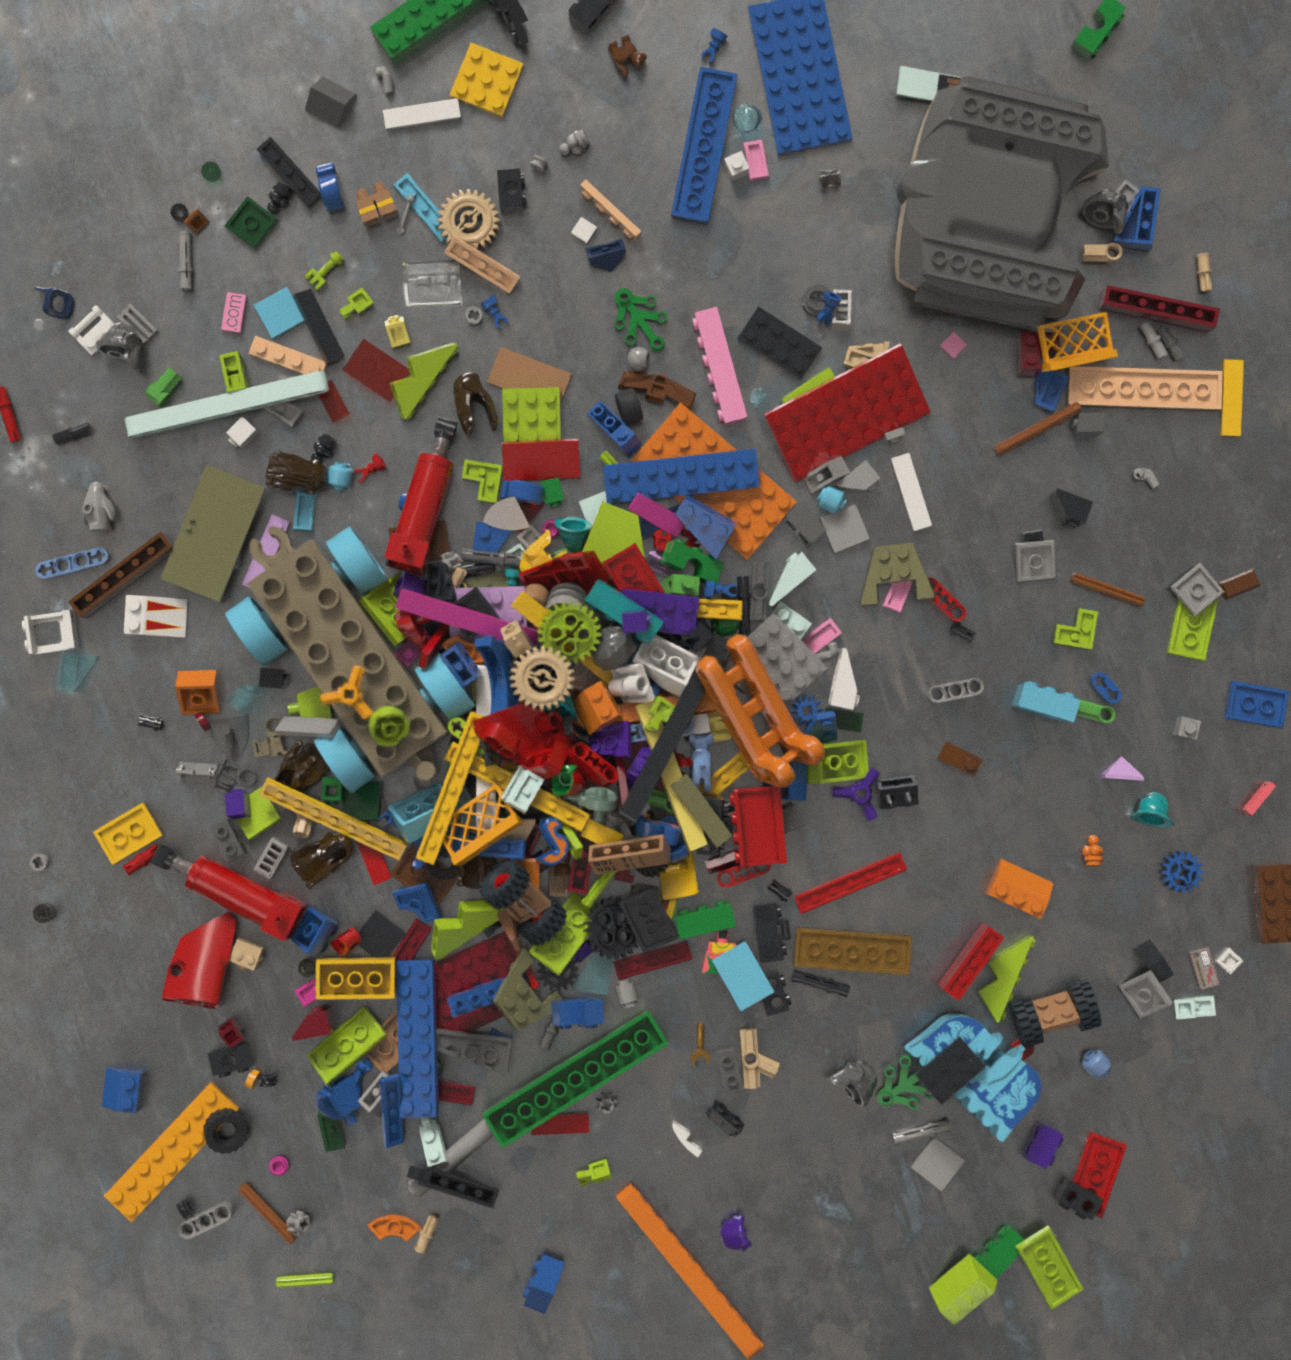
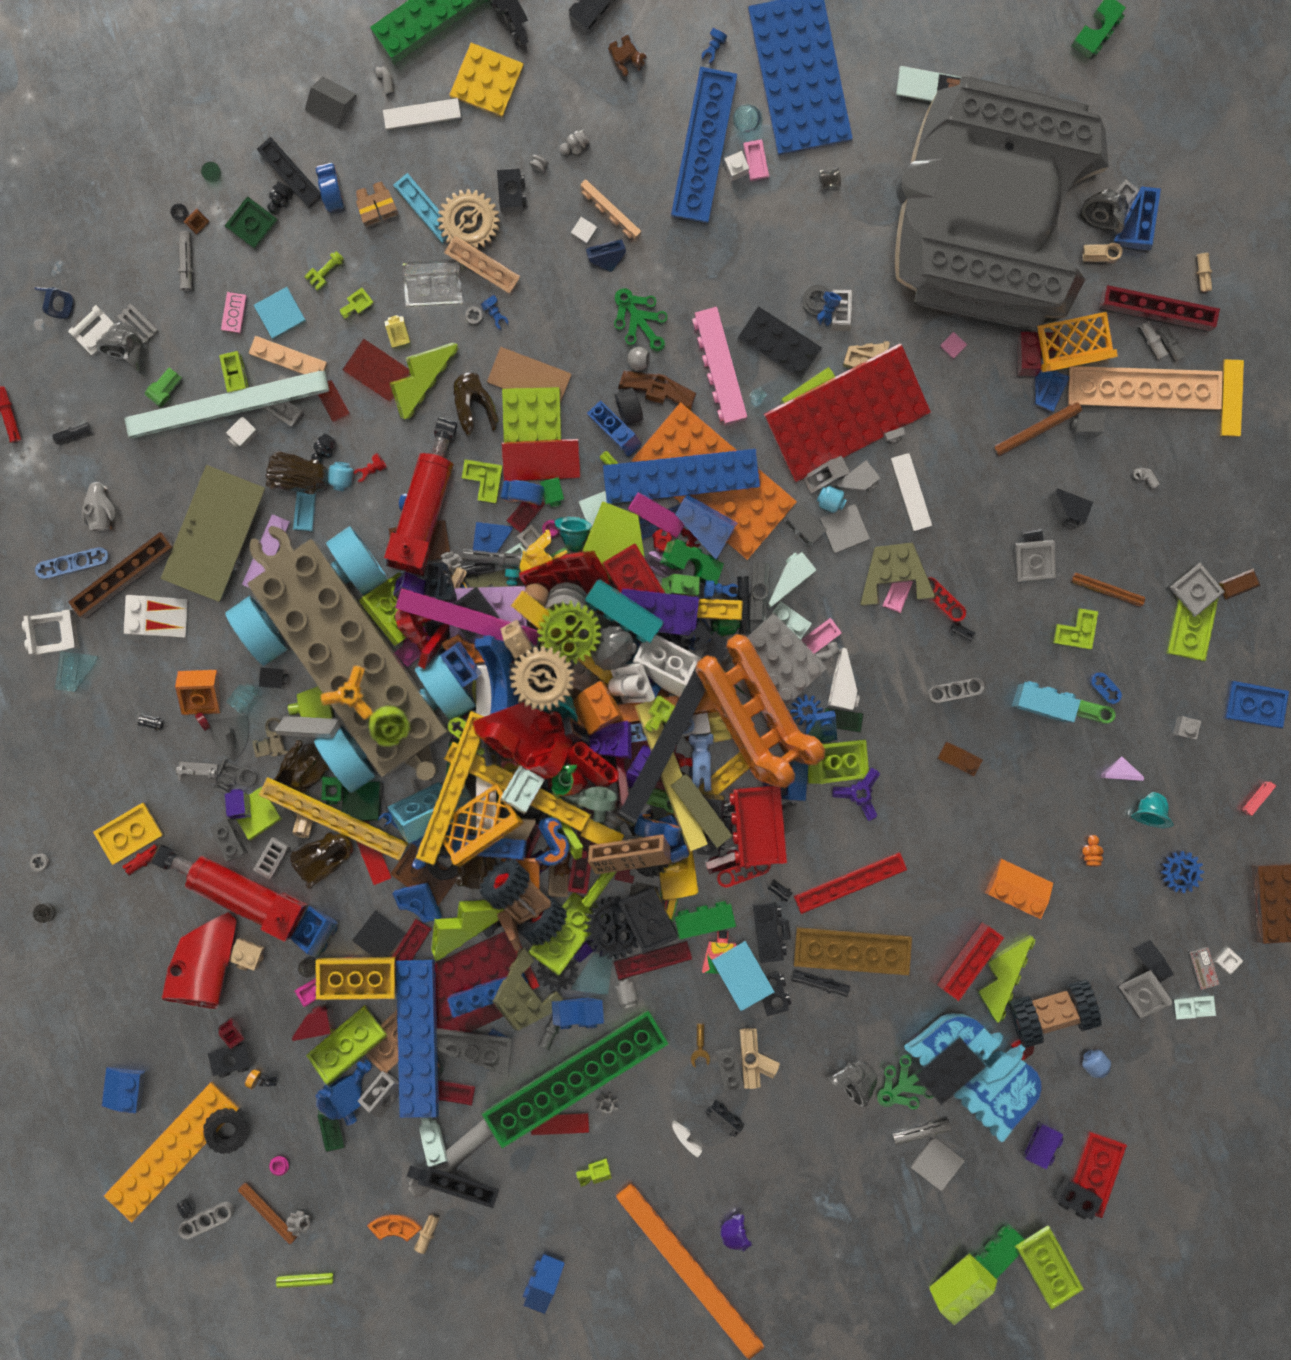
black tile [293,289,344,364] -> none
red piece [329,928,362,958] -> none
blue tile [379,1074,404,1148] -> none
light grey hinge [397,195,415,234] -> none
white sticker [483,496,530,530] -> none
dark purple brick [622,610,651,633] -> none
black brick [876,775,919,809] -> none

